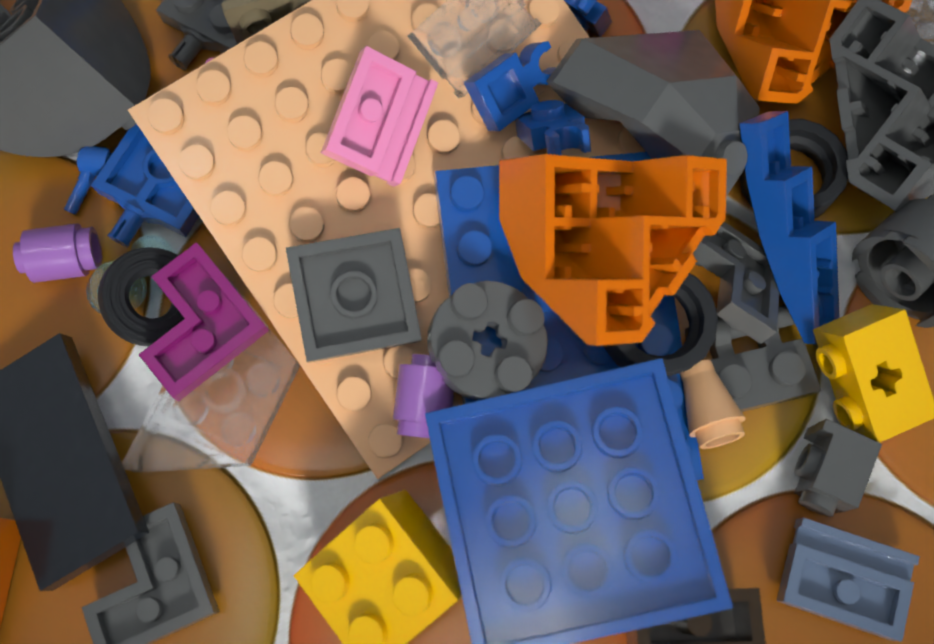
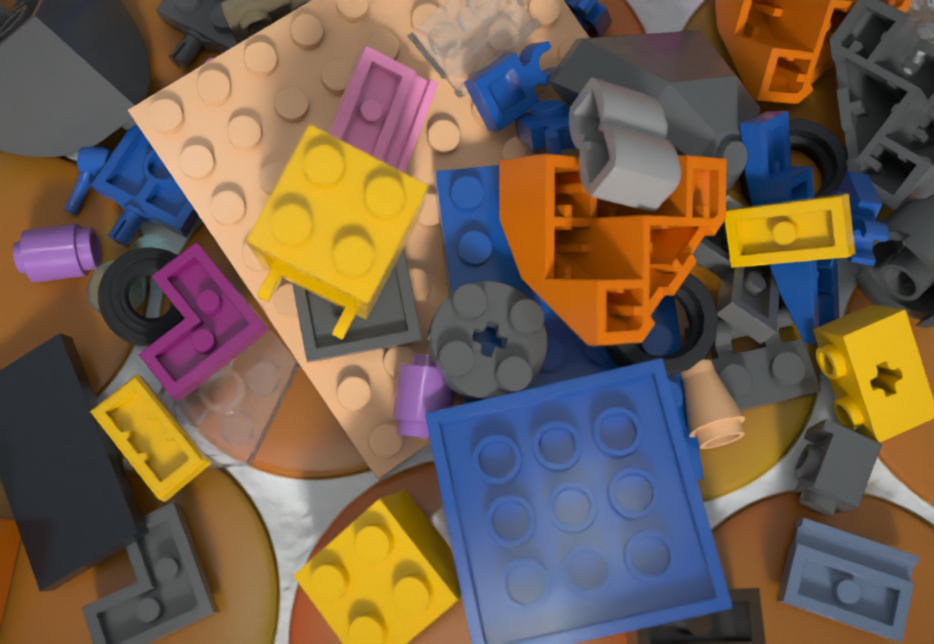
none -> yellow plate [90,374,212,502]
none -> yellow container [246,124,429,340]
none -> light grey brick [569,77,681,212]
none -> yellow plate [725,193,855,268]
none -> blue plate [829,171,889,266]

